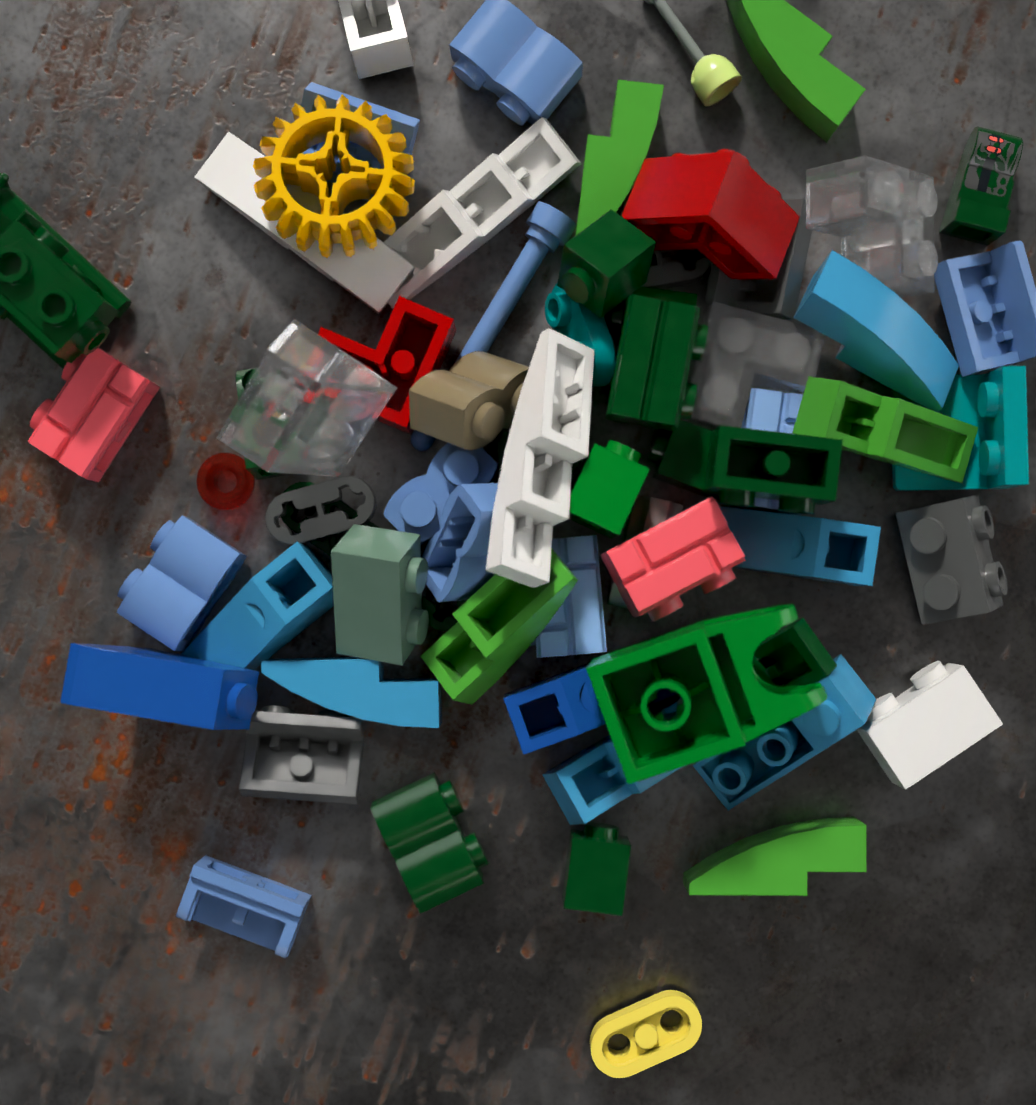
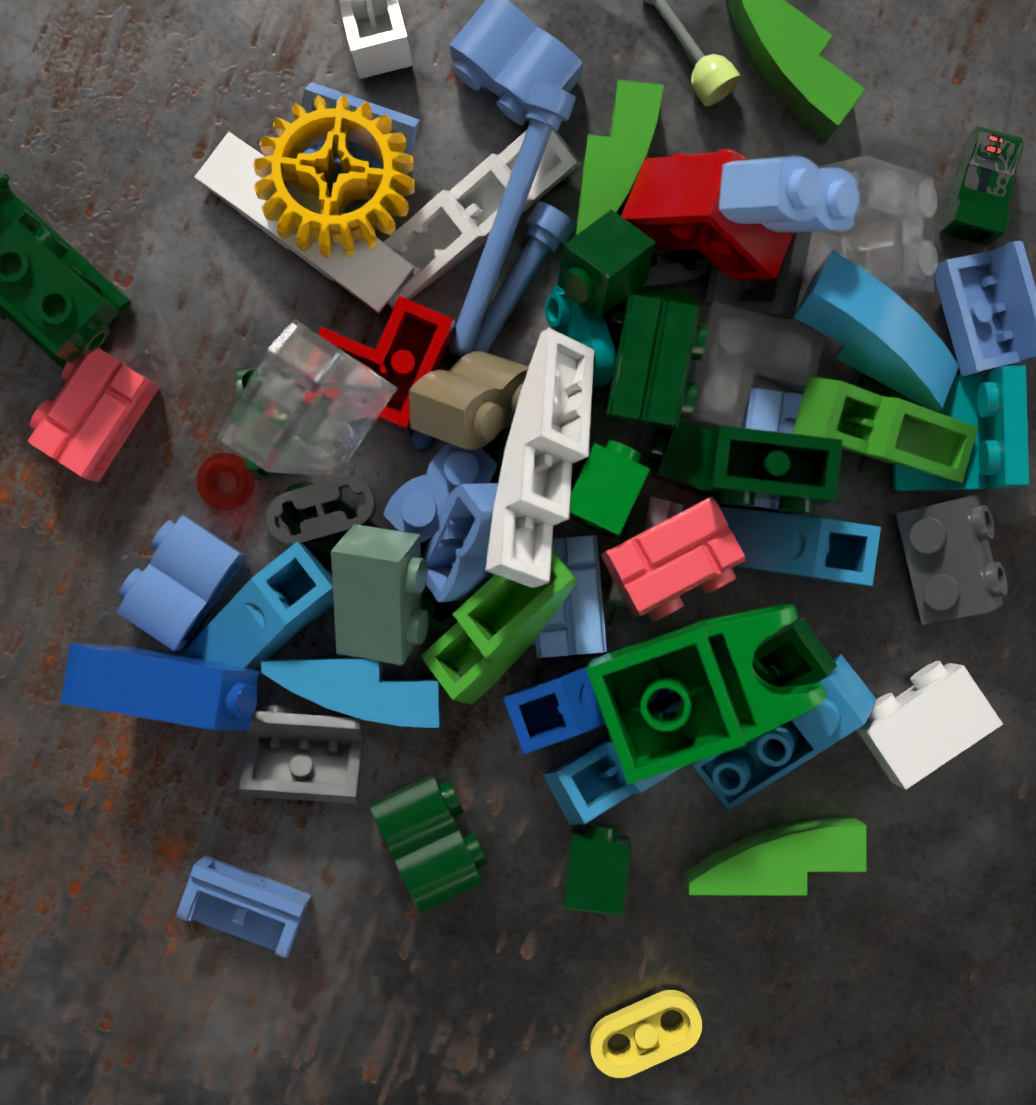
none -> medium blue piece [449,80,576,358]
none -> light blue brick [719,156,859,233]

